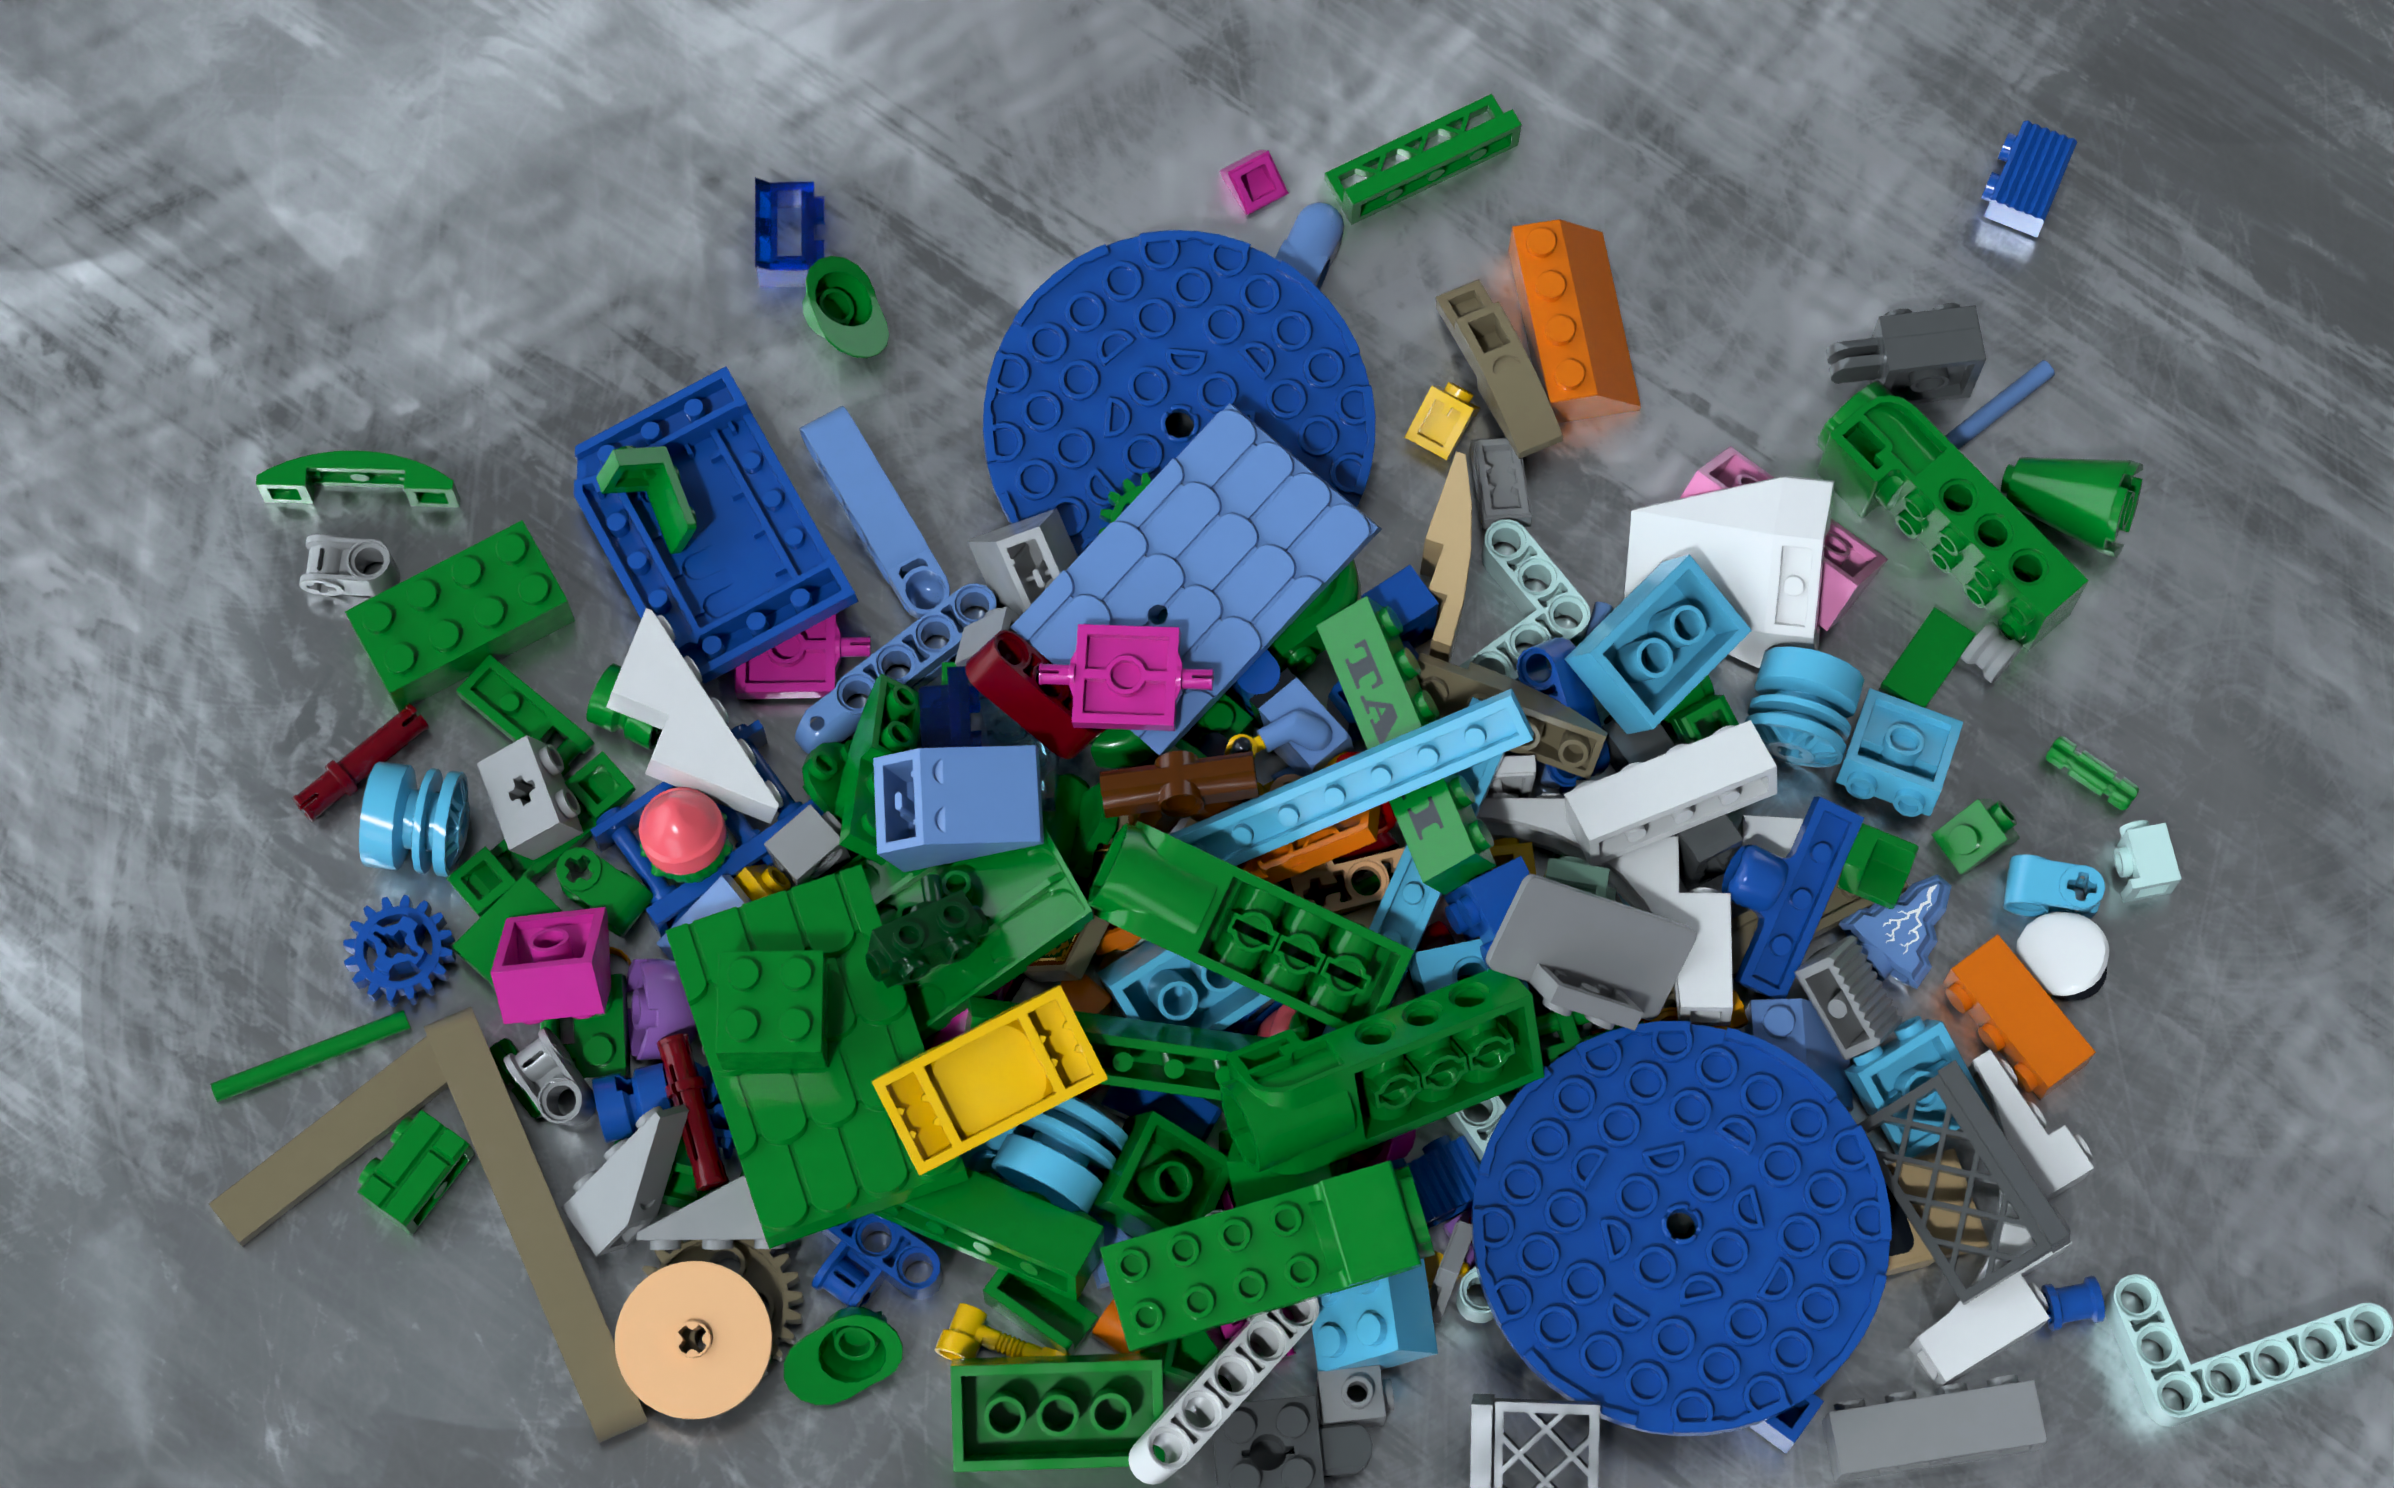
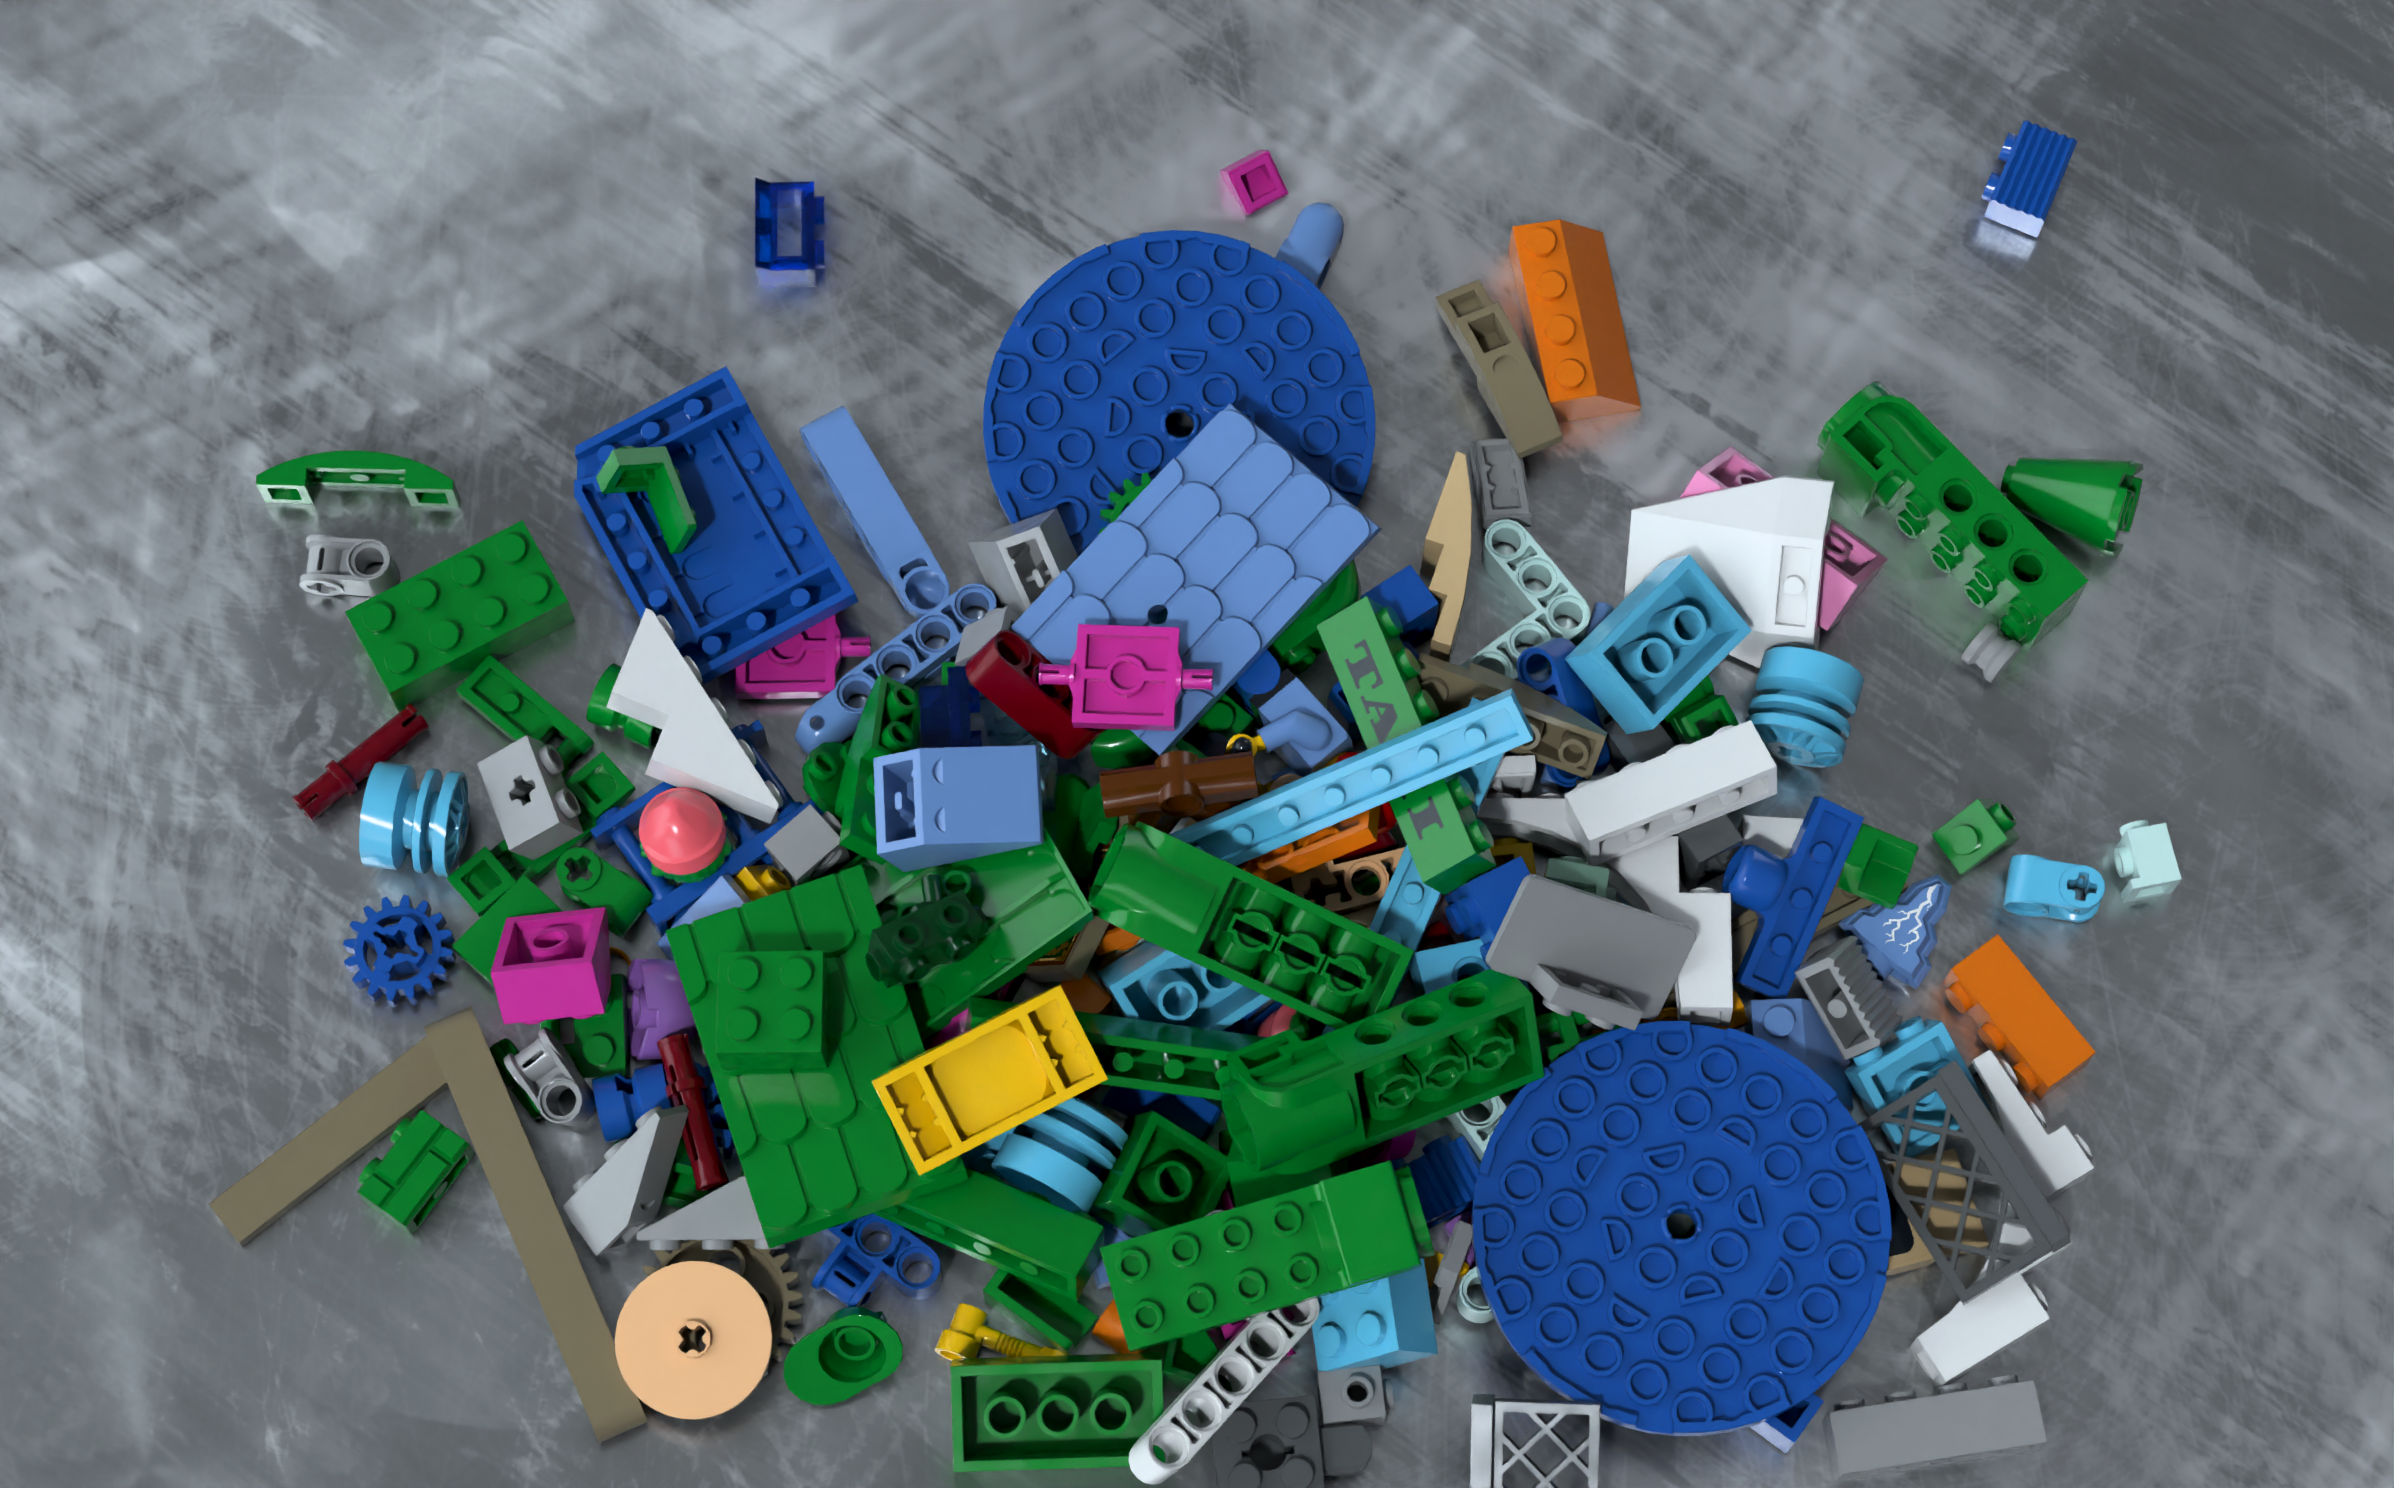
green bar [210,1010,411,1102] -> none
green piece [802,256,890,359] -> none
green fence [1324,94,1522,225] -> none
yellow bracket [1404,381,1480,460] -> none
dark grey brick [1826,303,1986,404] -> none
medium azure plate [1836,688,1963,817] -> none
green tile [1879,607,1976,708] -> none
medium blue bar [1945,360,2055,450] -> none
white piece [2016,912,2110,1001] -> none
blue bush [2041,1276,2105,1331] -> none
green axle [2046,736,2139,810] -> none
light aqua beam [2104,1274,2394,1427] -> none

